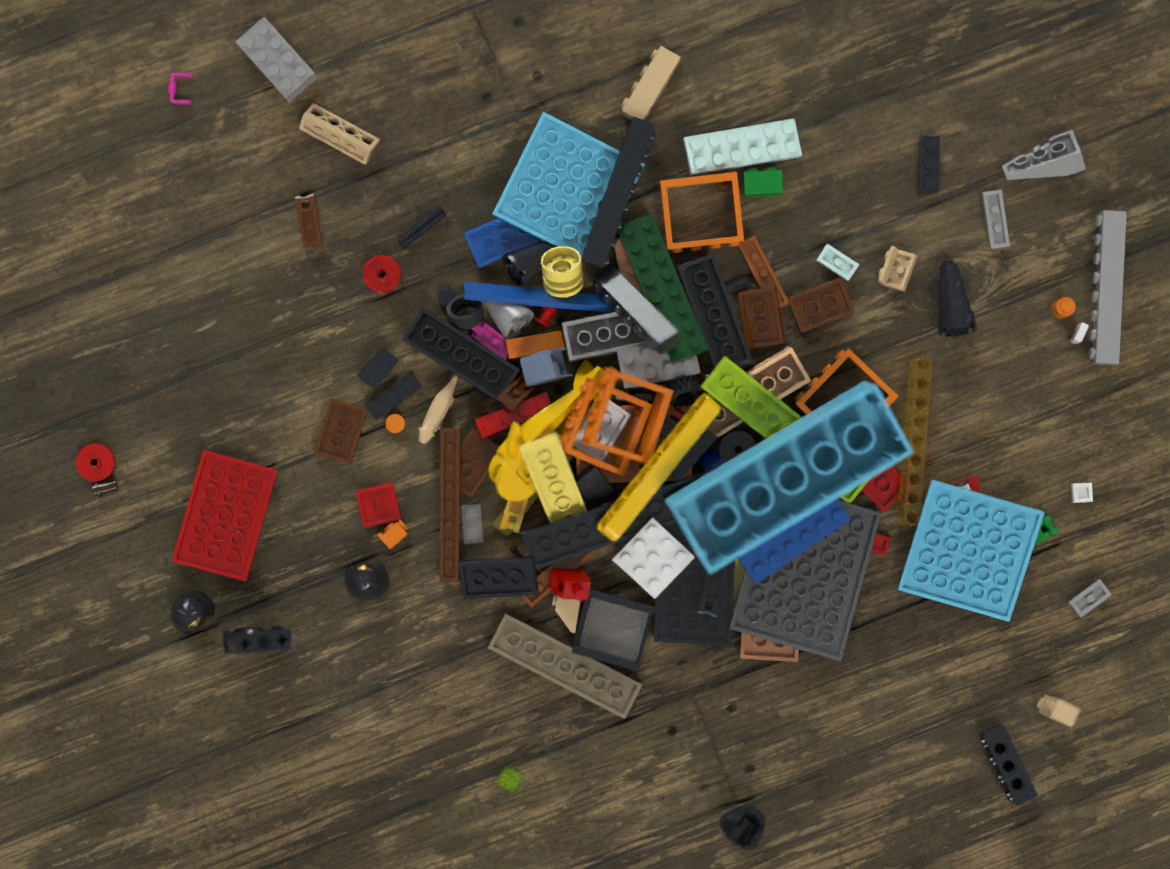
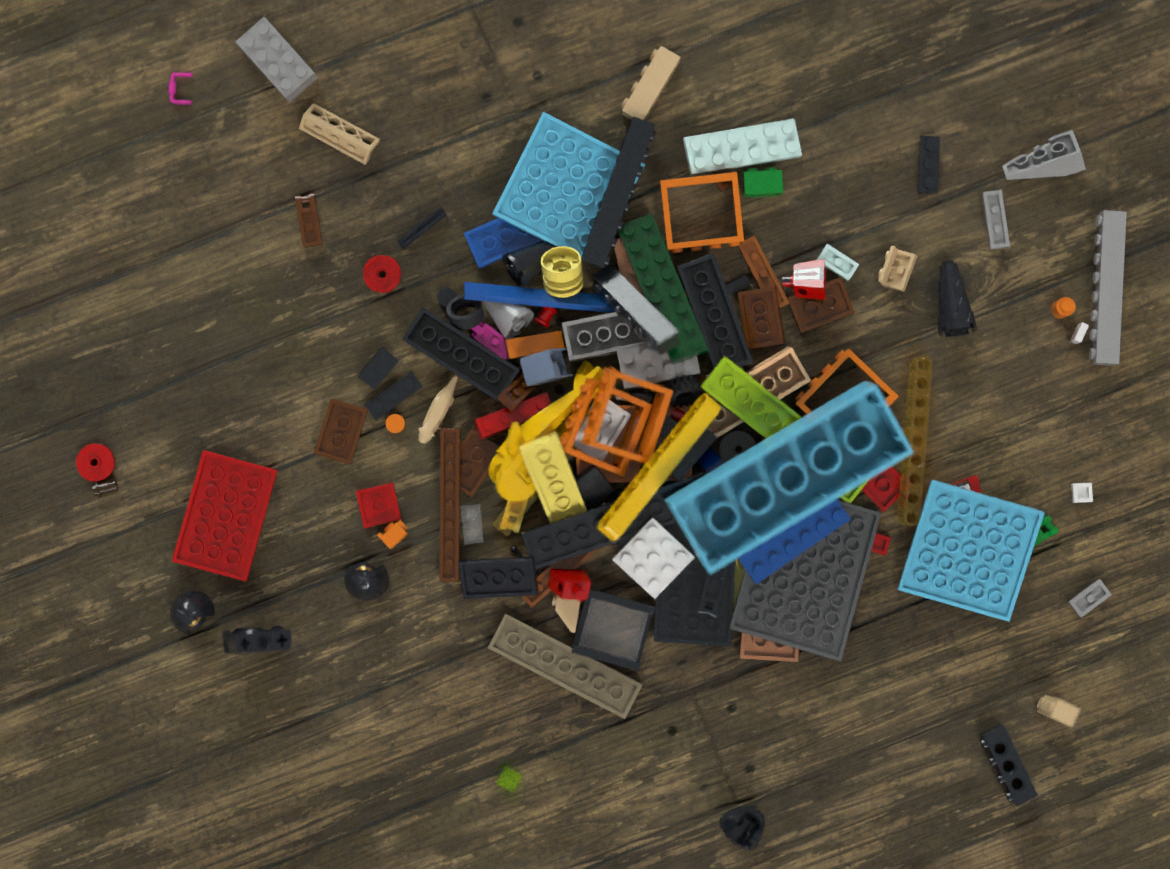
none -> red torso [782,259,826,300]

